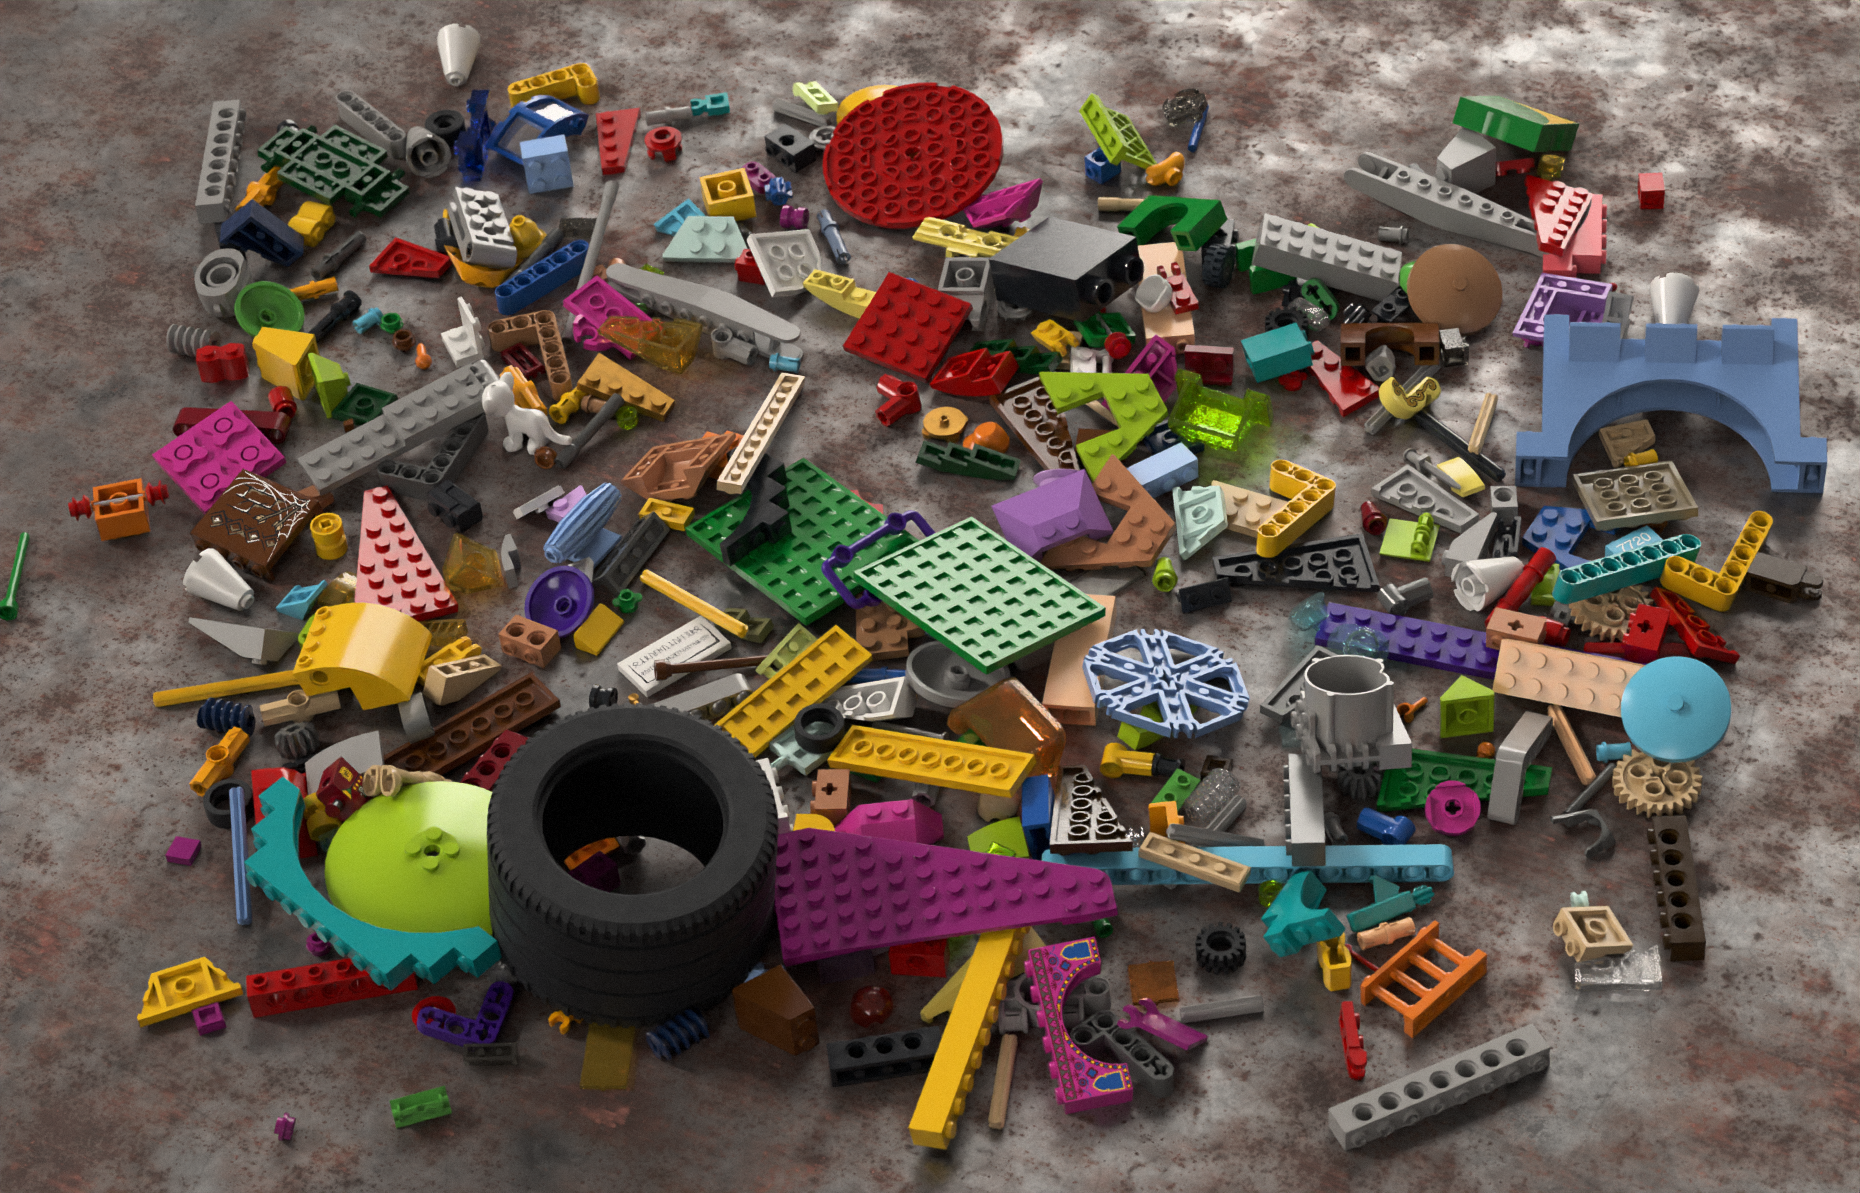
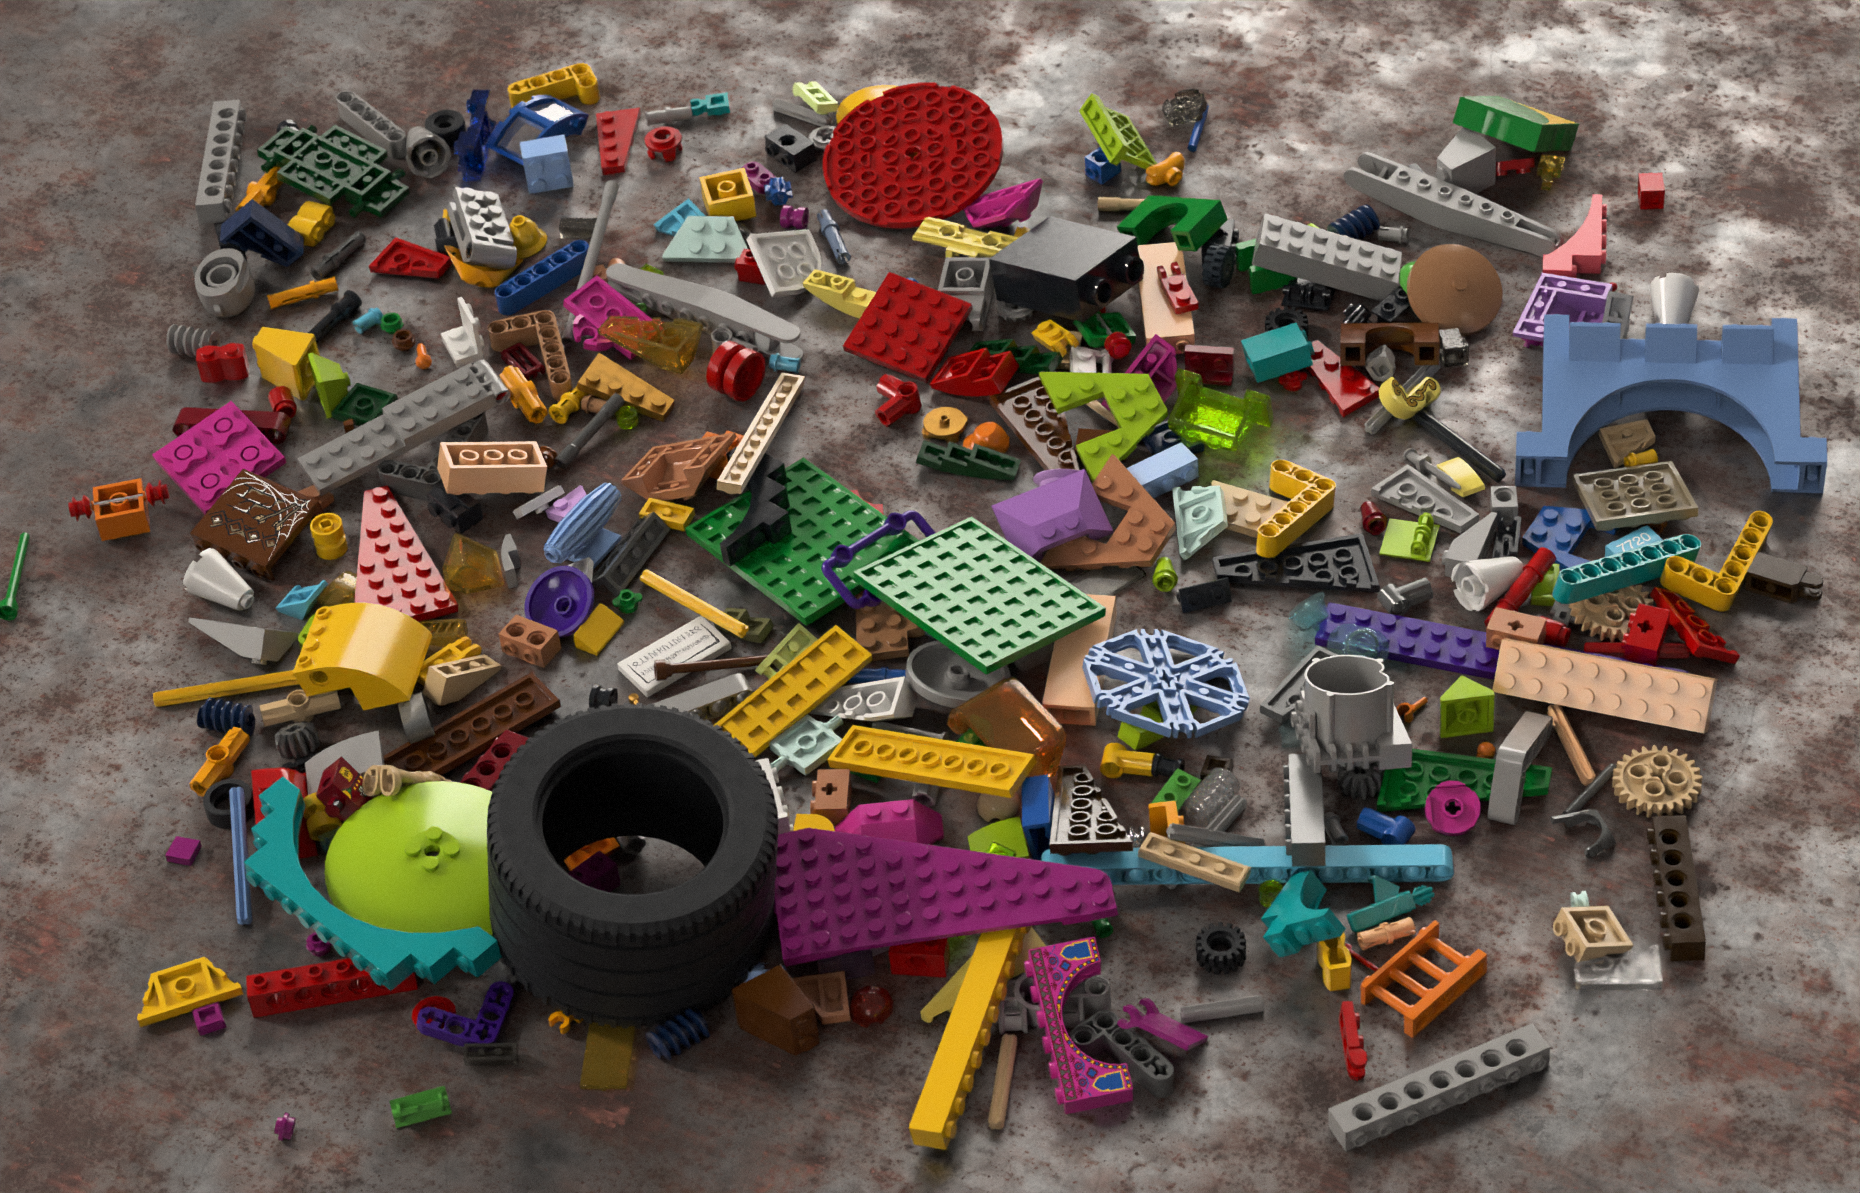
bright green dish [234,281,304,337] -> none
white cone [437,24,481,86] -> none
white animal [482,372,572,455] -> none
dark grey piece [505,228,564,282] -> none
black tyre [794,704,845,754] -> none
black brick [826,1026,941,1088] -> none
clear orange piece [1128,960,1179,1006] -> none
white hair [1135,274,1173,313] -> none
clear beam [1288,297,1330,332] -> none
green beam [1302,278,1340,320] -> none
tan axle [1468,393,1498,454] -> none
wing [1524,174,1593,257] -> none
medium azure pin [1596,742,1632,763] -> none
medium azure dish [1621,656,1732,763] -> none
none -> light nougat brick [437,442,547,495]
none -> red wheel [706,341,766,402]
none -> nougat wing [792,971,851,1025]
none -> dark blue piece [1327,204,1380,240]

